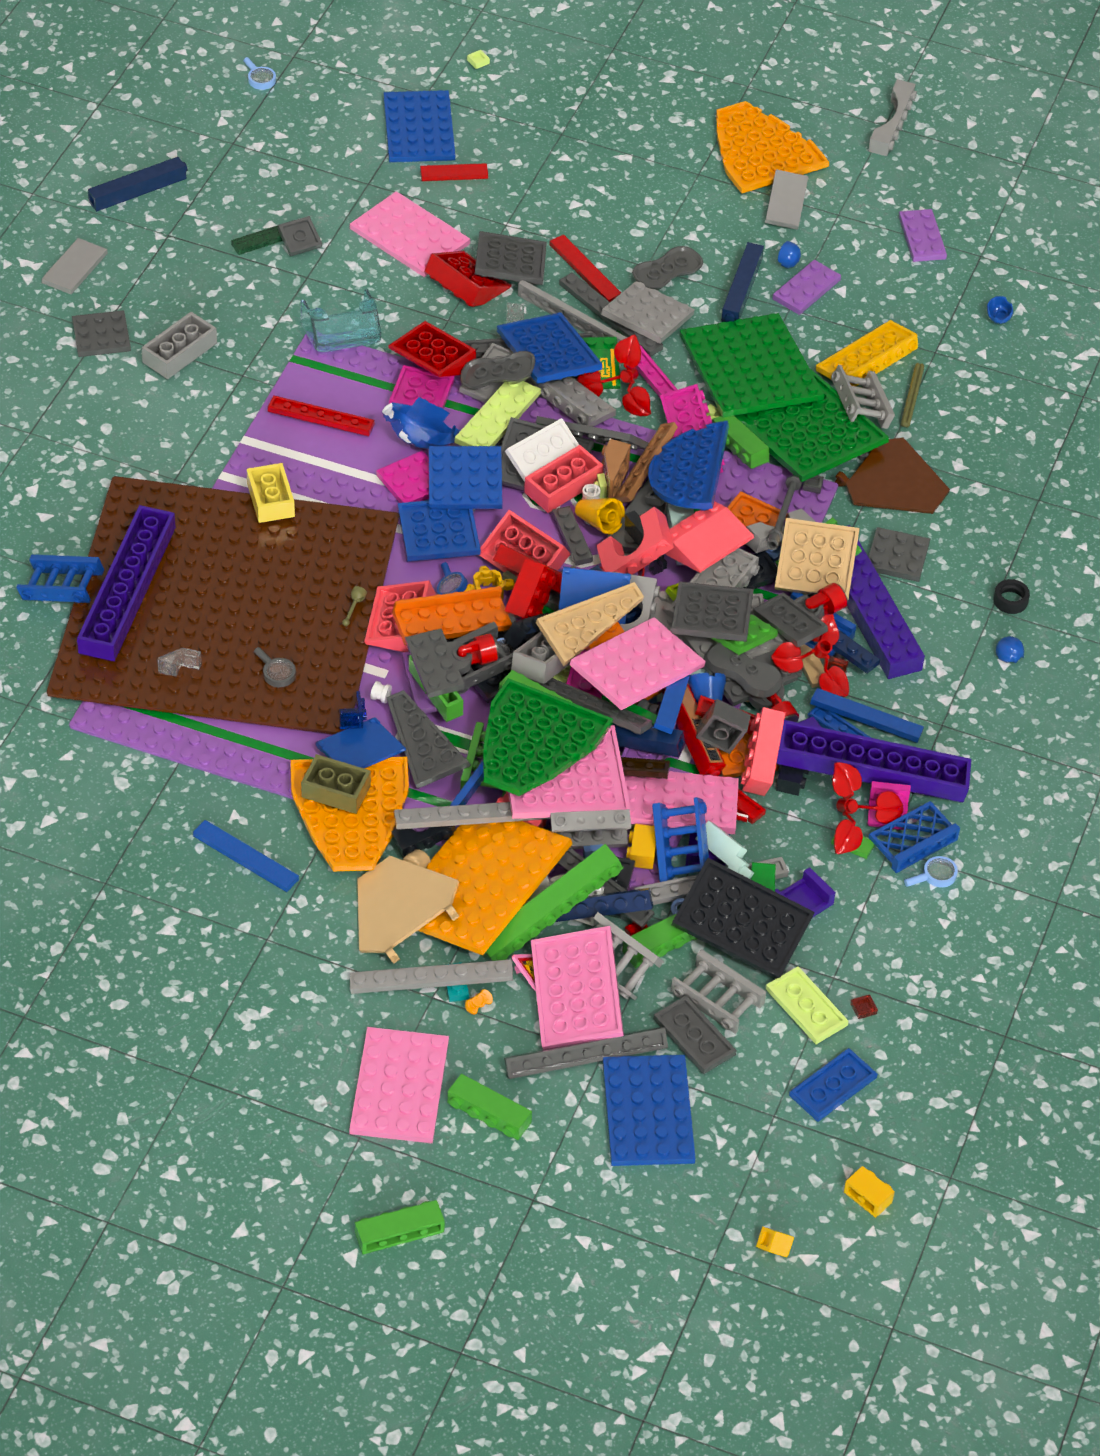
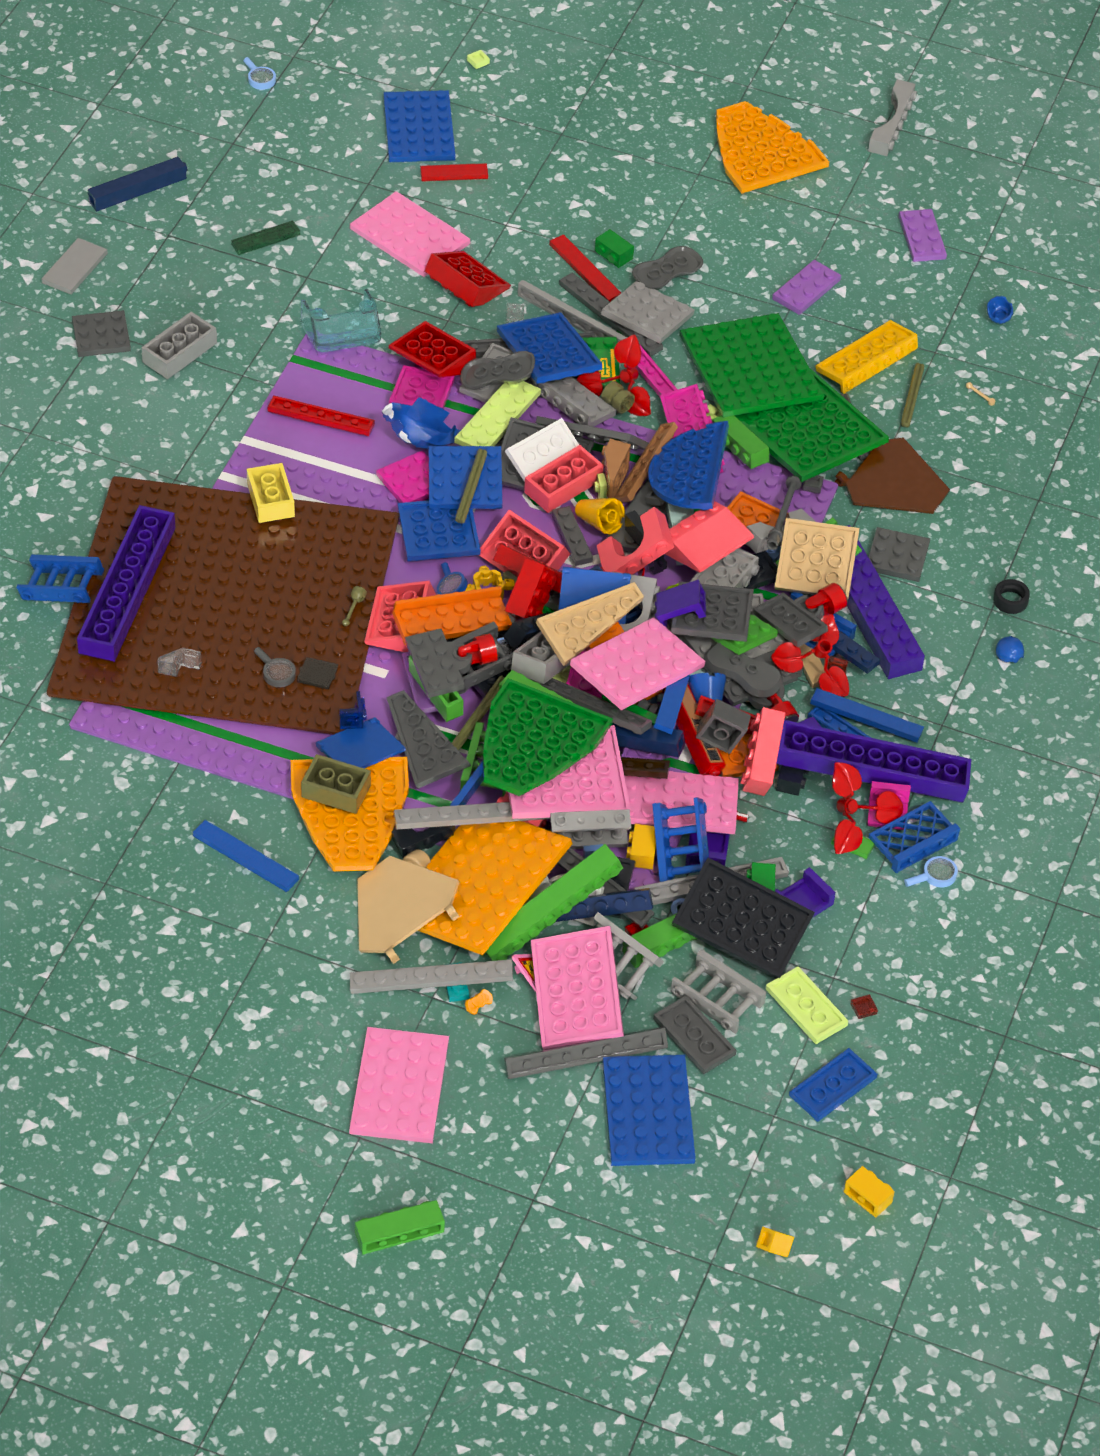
dark grey plate [277,216,322,256] -> none
white wheel [370,681,392,703] -> none
bright green brick [448,1074,532,1140] -> none
dark grey plate [475,231,547,285] -> none
white wheel [582,484,601,500] -> none
light aqua piece [695,820,754,879] -> none
dark blue brick [721,242,764,322] -> none
red tile [737,789,766,824] -> none
light grey tile [765,169,809,230] -> none
blue hair [778,241,801,268] -> none
light grey fence [831,364,895,429] -> none
none -> clear smoke piece [297,657,338,690]
none -> olive axle [452,676,504,750]
none -> olive axle [455,449,487,524]
none -> green brick [595,229,634,268]
none -> olive wheel [601,381,635,414]
none -> dark purple panel [655,579,706,628]
none -> tan hinge [966,382,995,406]

